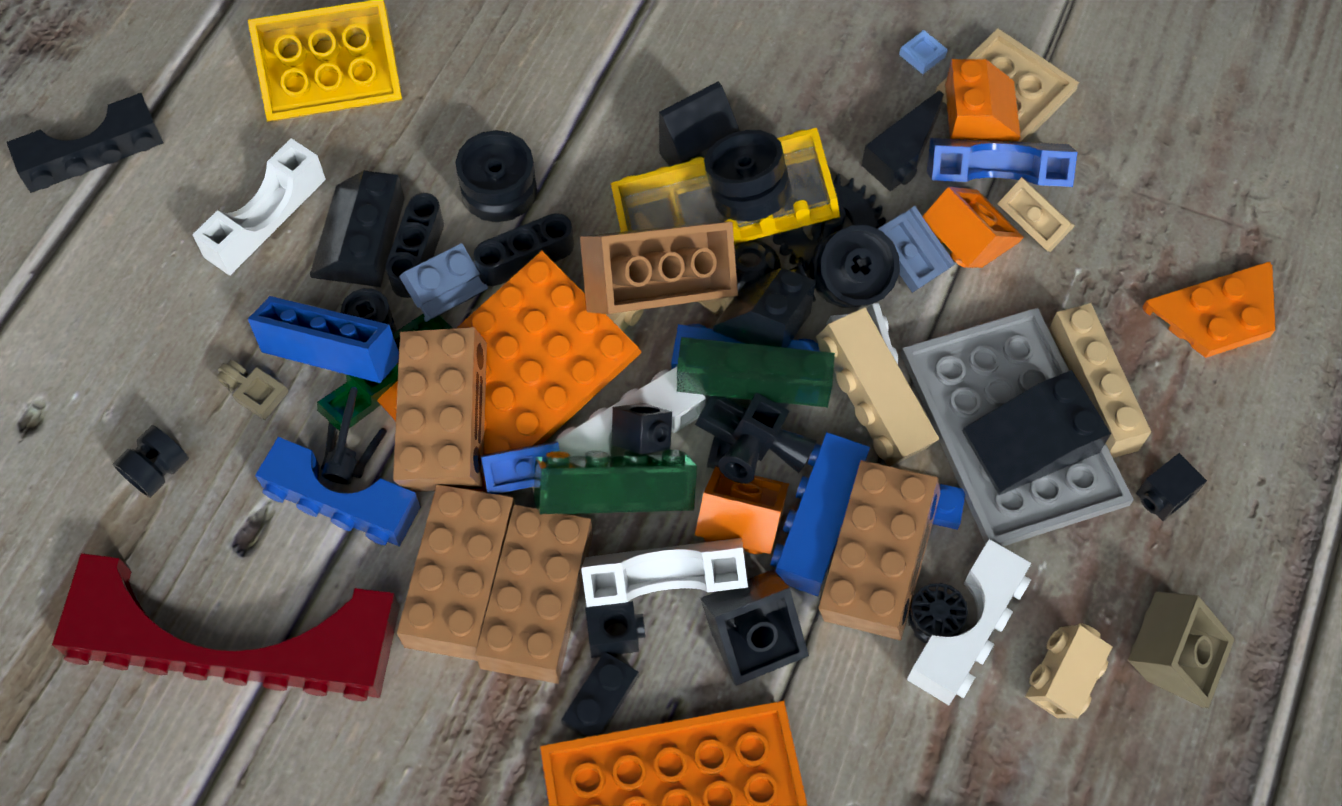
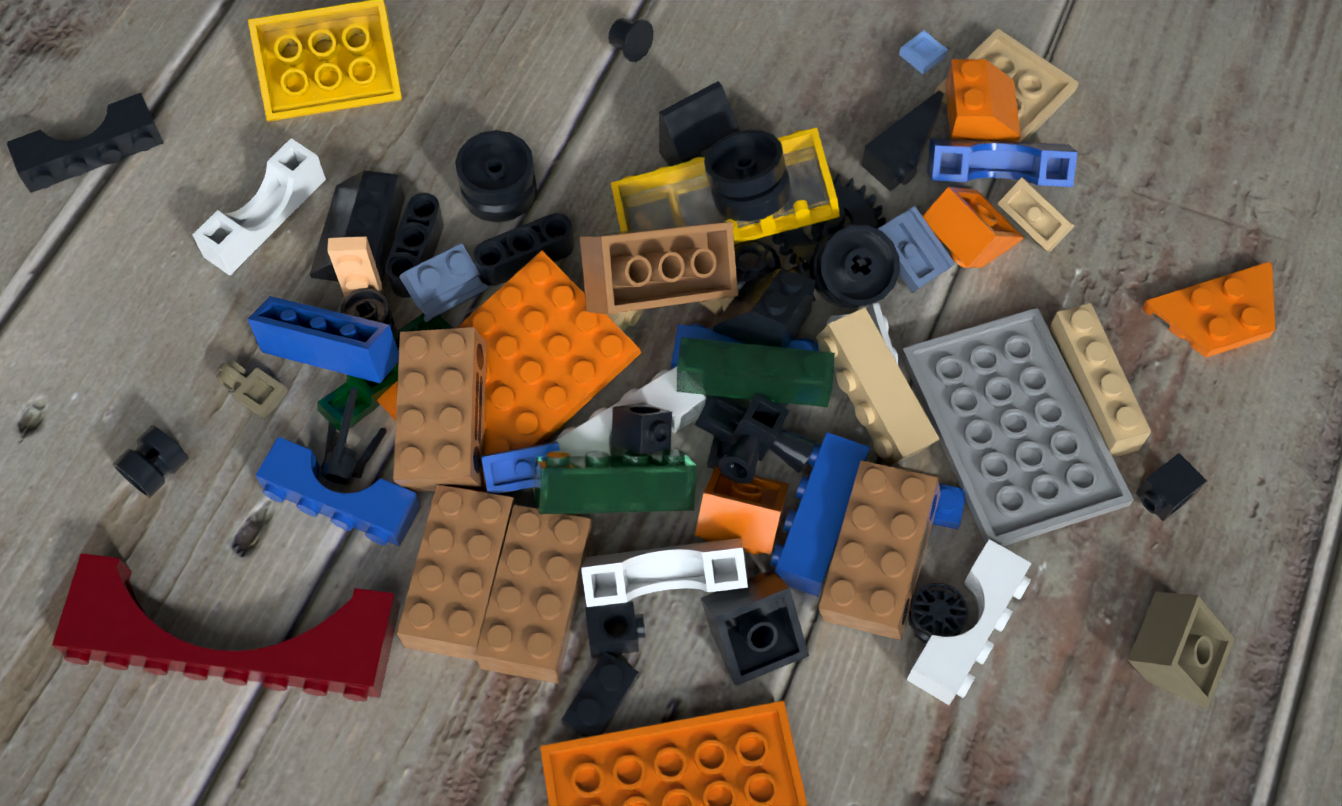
black slope [962,370,1111,495] -> none
tan brick [1025,623,1112,718] -> none
none -> light nougat plate [328,236,385,298]
none -> black piece [608,18,654,62]

